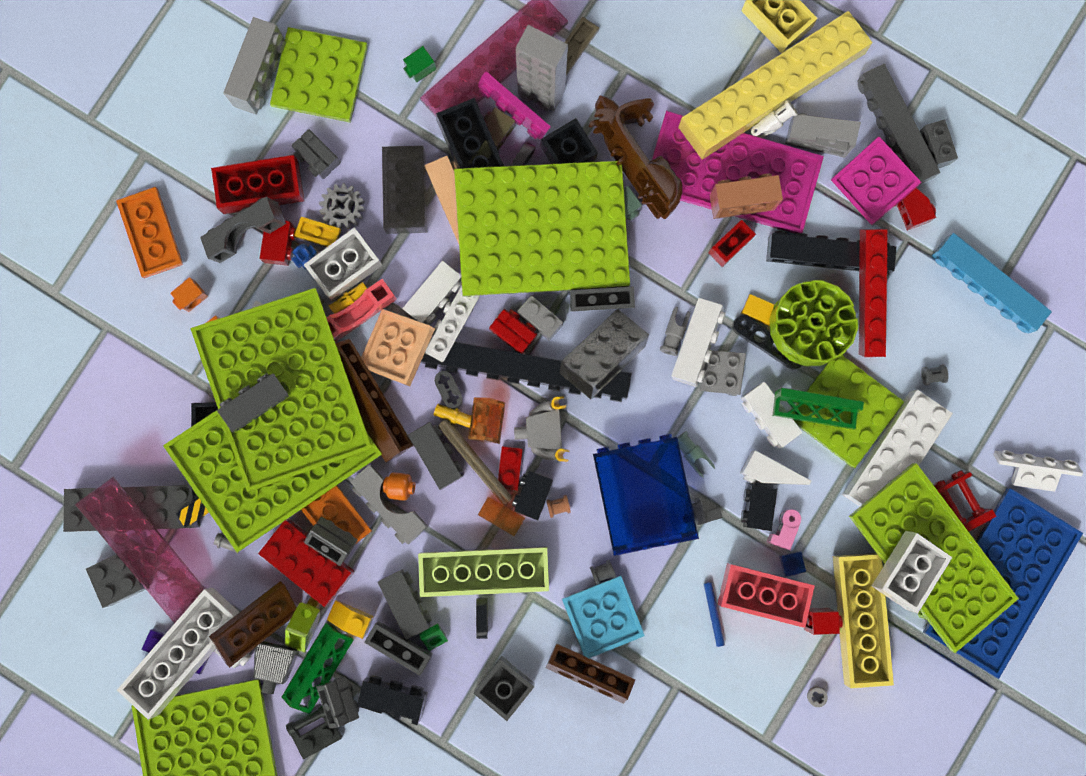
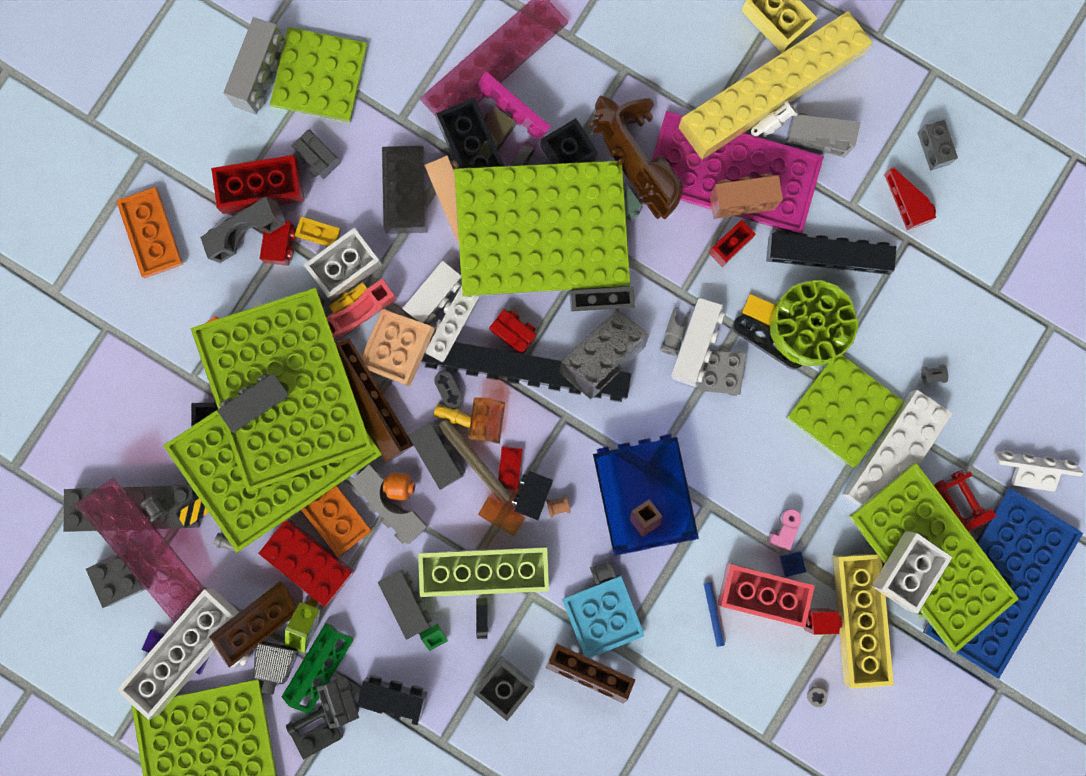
orange brick [170,277,208,312] -> none
blue gear [291,244,318,270] -> none
dark grey brick [304,517,358,566] -> none
light grey gear [319,183,365,229] -> none
yellow slope [327,600,374,639] -> none
dark grey brick [364,621,433,676] -> none
green brick [403,46,436,83] -> none
light grey torso [514,396,570,462] -> none
light grey brick [516,25,568,112] -> none
light grey brick [518,295,563,341] -> none
dark tan tile [564,17,599,76] -> none
sand green piece [672,431,715,478] -> none
dark grey piece [684,498,723,525] -> none
white slope [740,450,811,485] -> none
white brick [741,382,803,448] -> none
black brick [741,485,777,531] -> none
green fence [772,388,864,430] -> none
dark pink plate [831,137,922,226] -> none
dark grey brick [857,64,941,184] -> none
red brick [859,229,888,357] -> none
dark azure brick [931,233,1052,334] -> none
none -> dark grey bush [140,494,169,523]
none -> brick [630,499,663,537]

